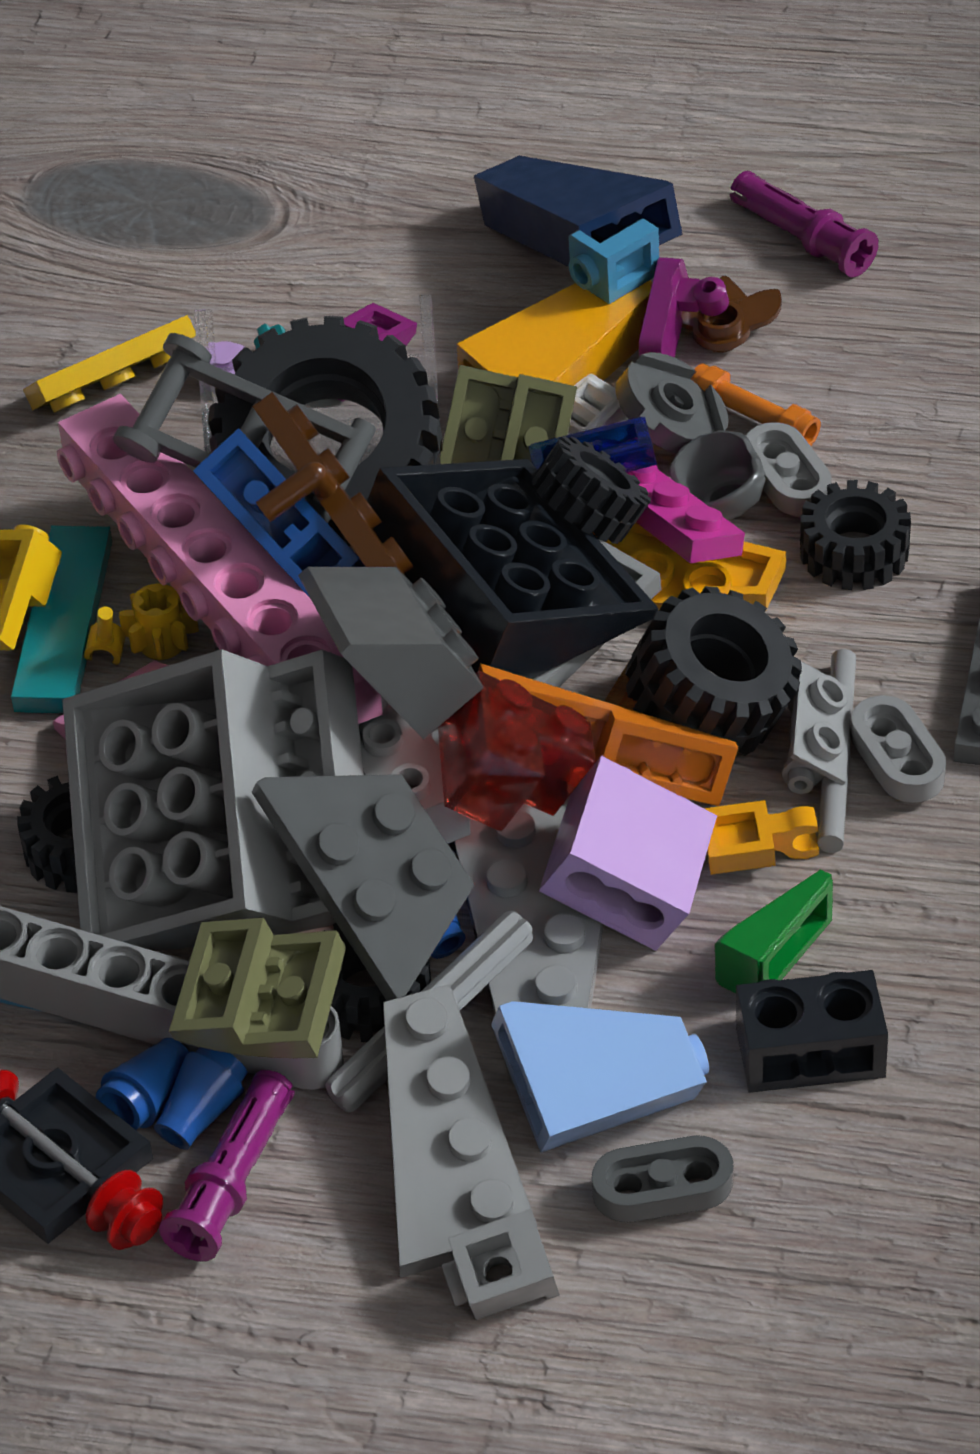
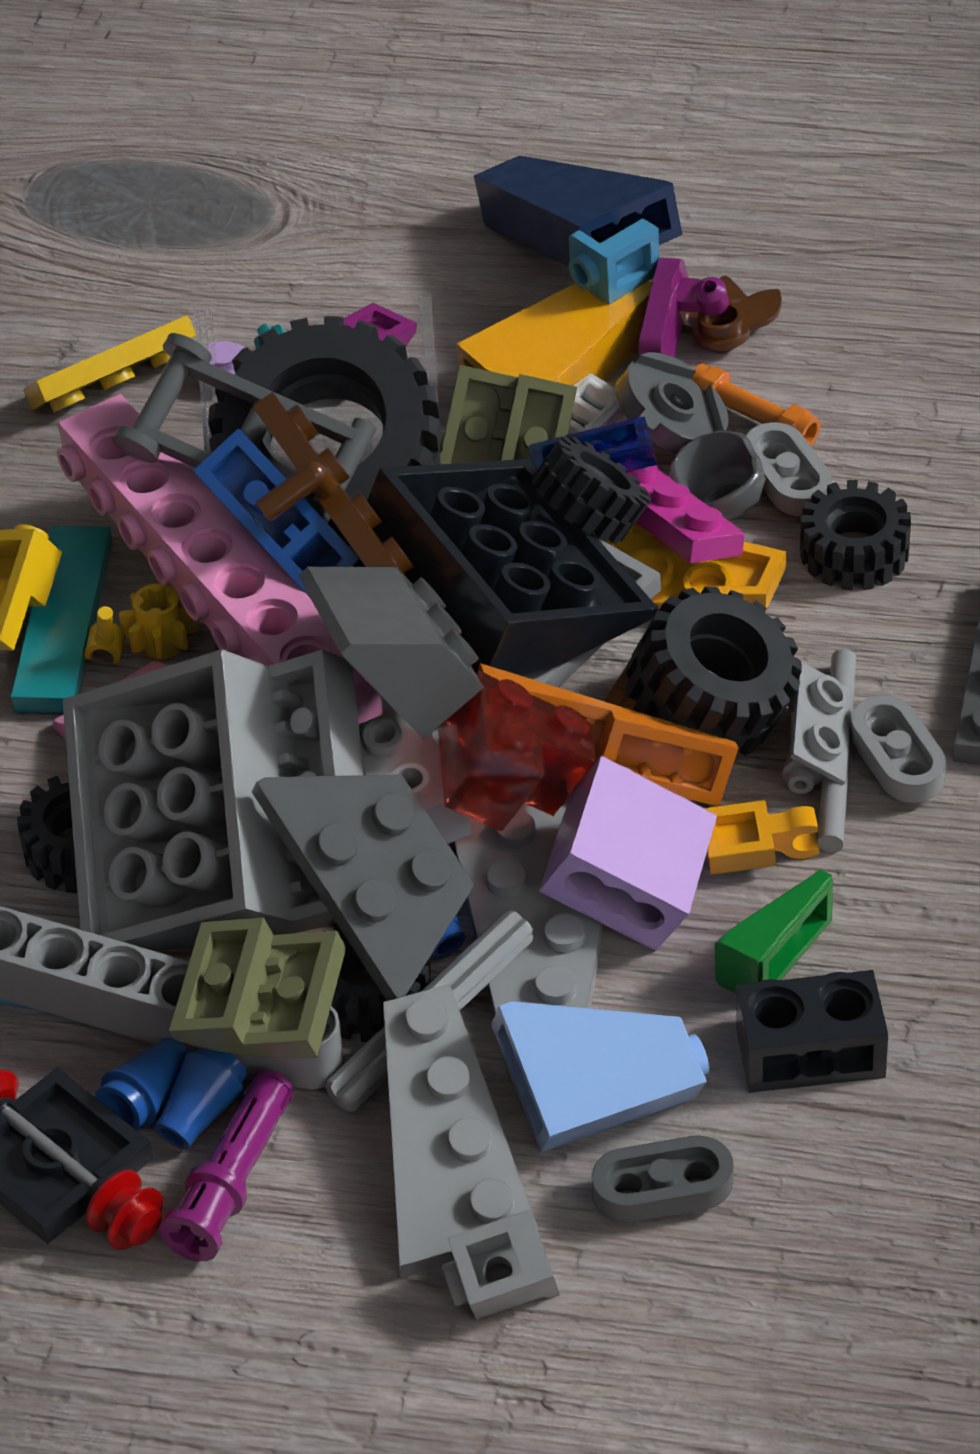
magenta pin [730,170,879,278] -> none

